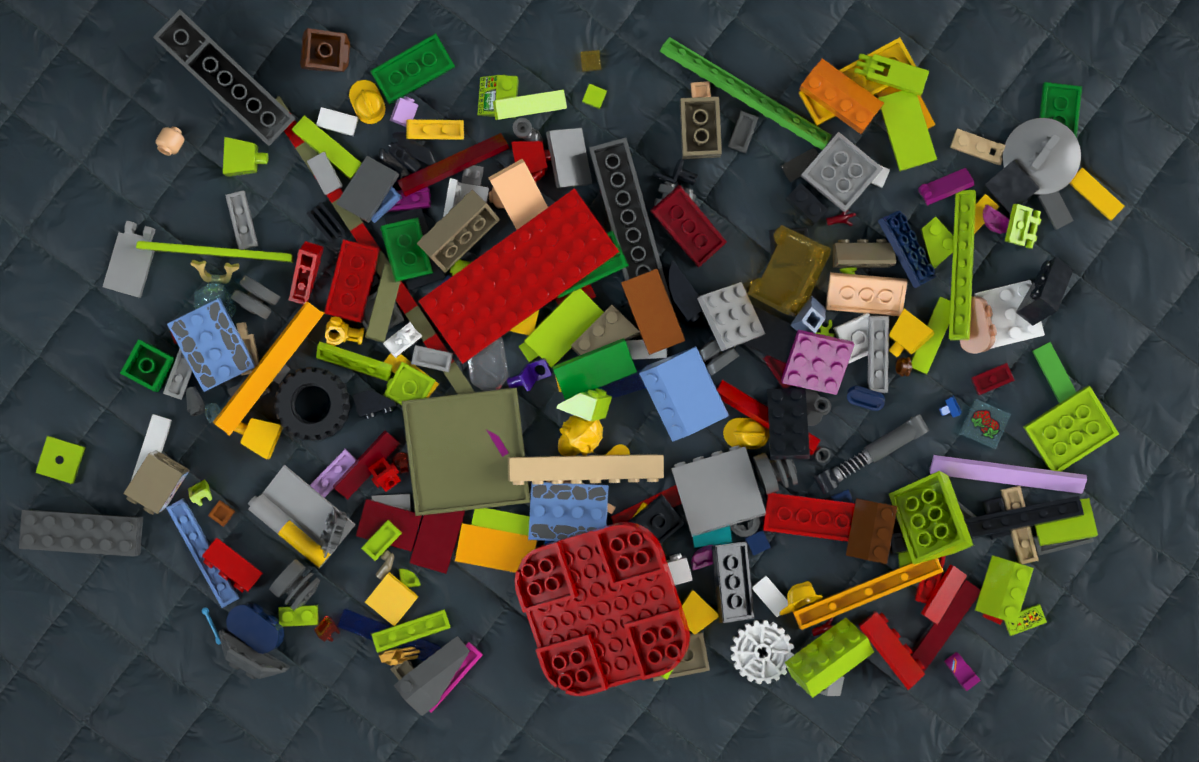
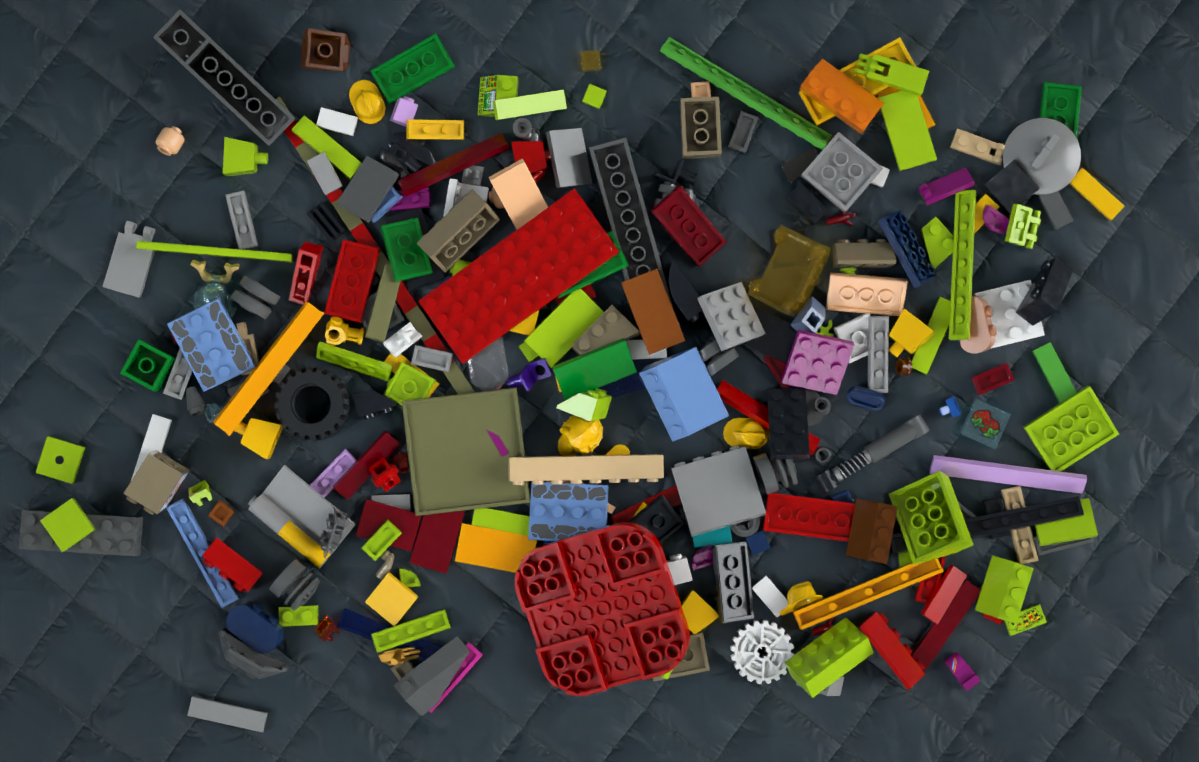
dark azure hinge [202,607,221,645] -> none
none -> lime tile [40,498,96,552]
none -> light grey tile [187,696,268,732]

